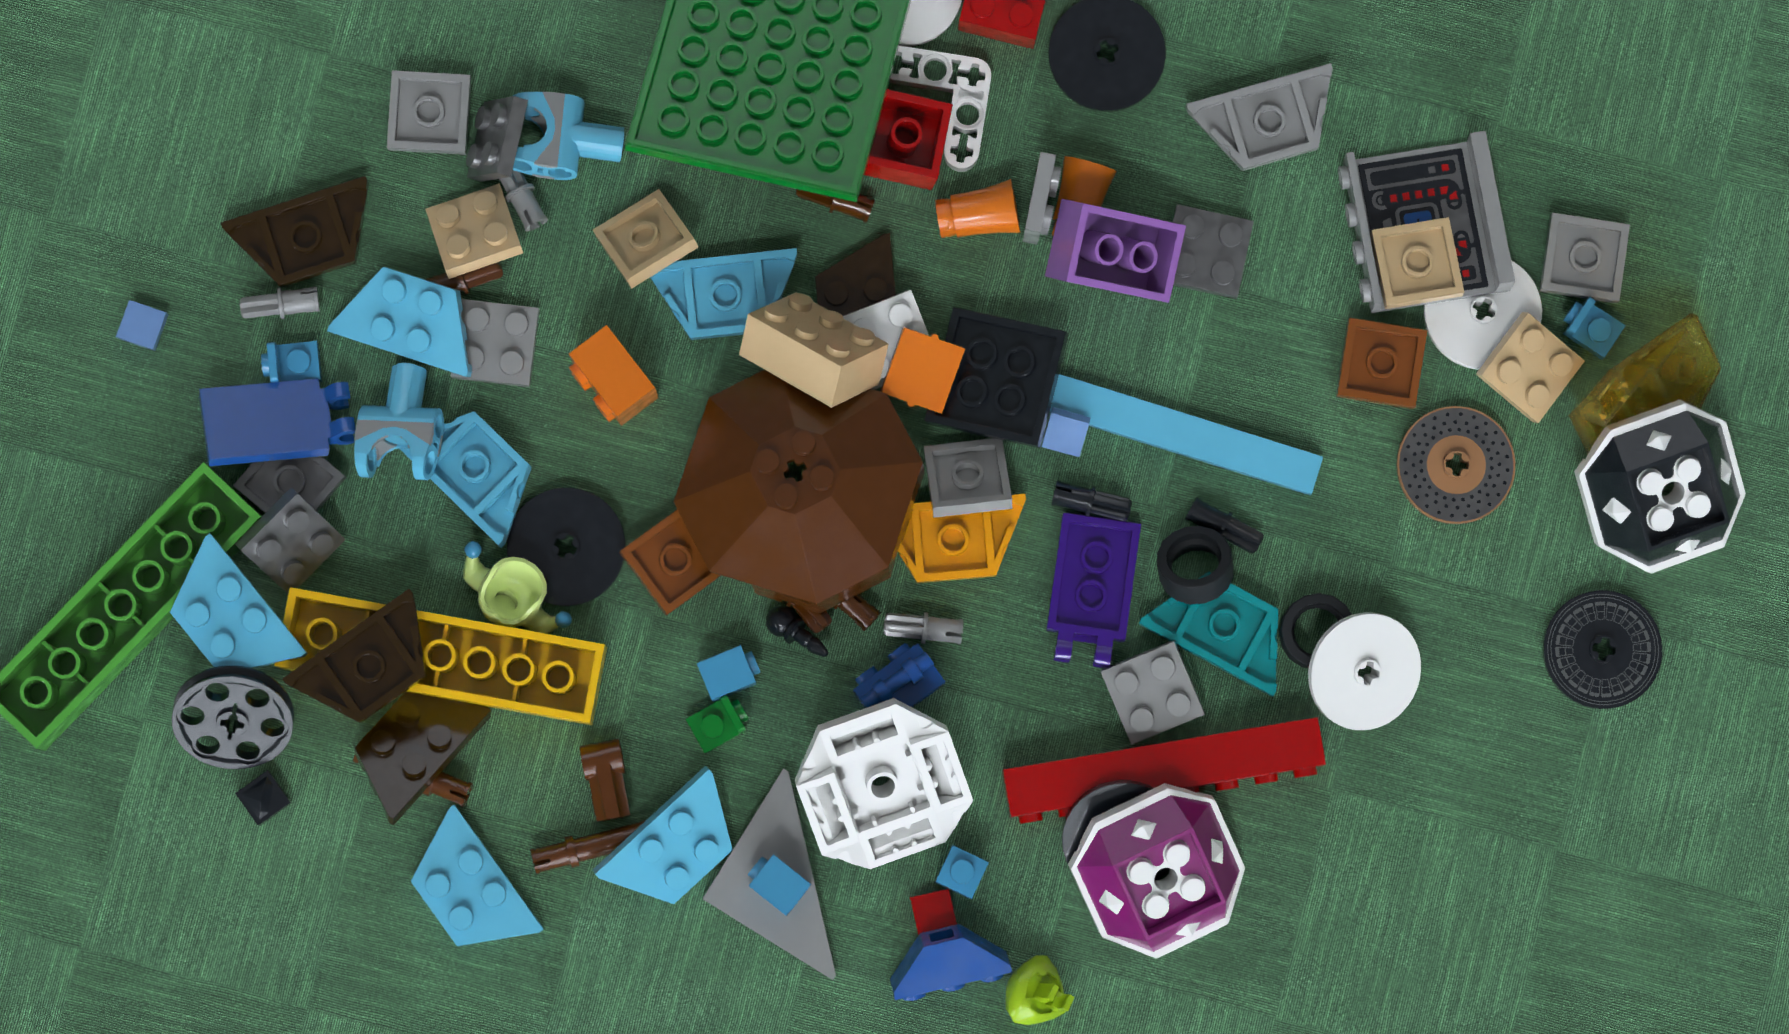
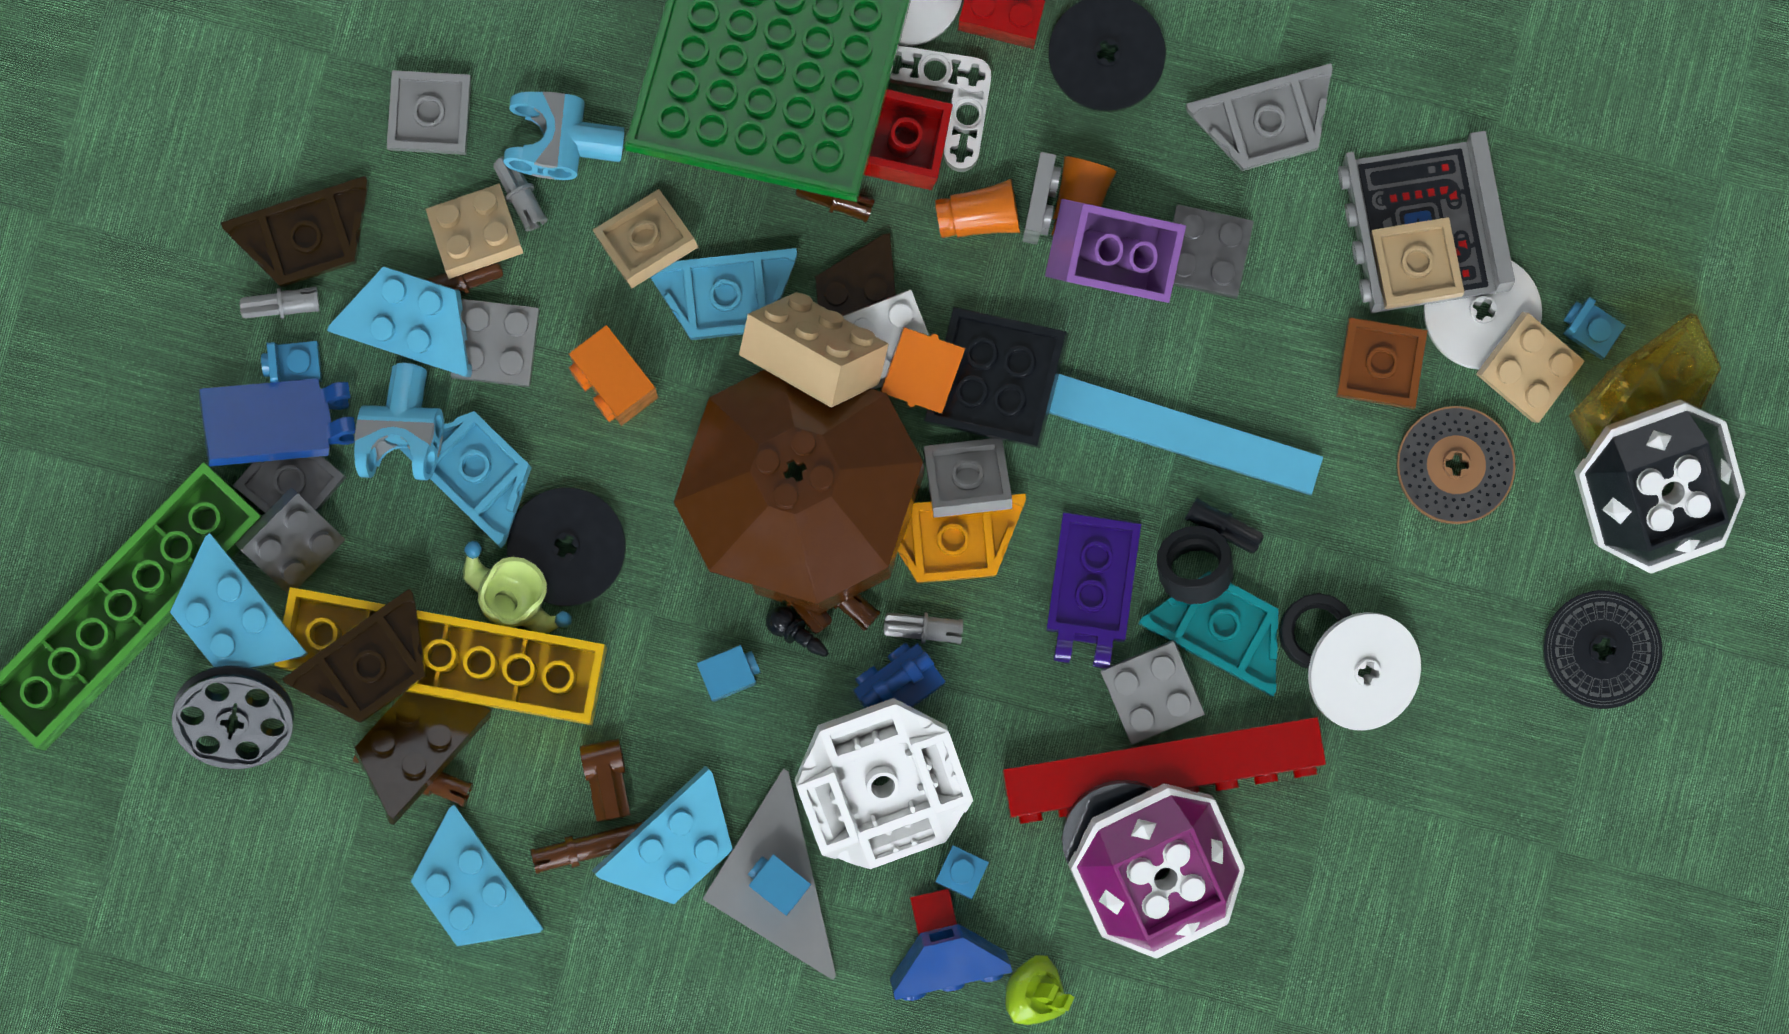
medium blue tile [116,300,169,351] -> none
black tile [235,770,292,826] -> none
flat silver plate [466,96,528,182] -> none
dark orange plate [619,510,722,616] -> none
green bracket [686,695,749,754] -> none
medium blue tile [1042,407,1091,457] -> none
black axle [1051,480,1132,521] -> none
light grey plate [1539,212,1630,304] -> none

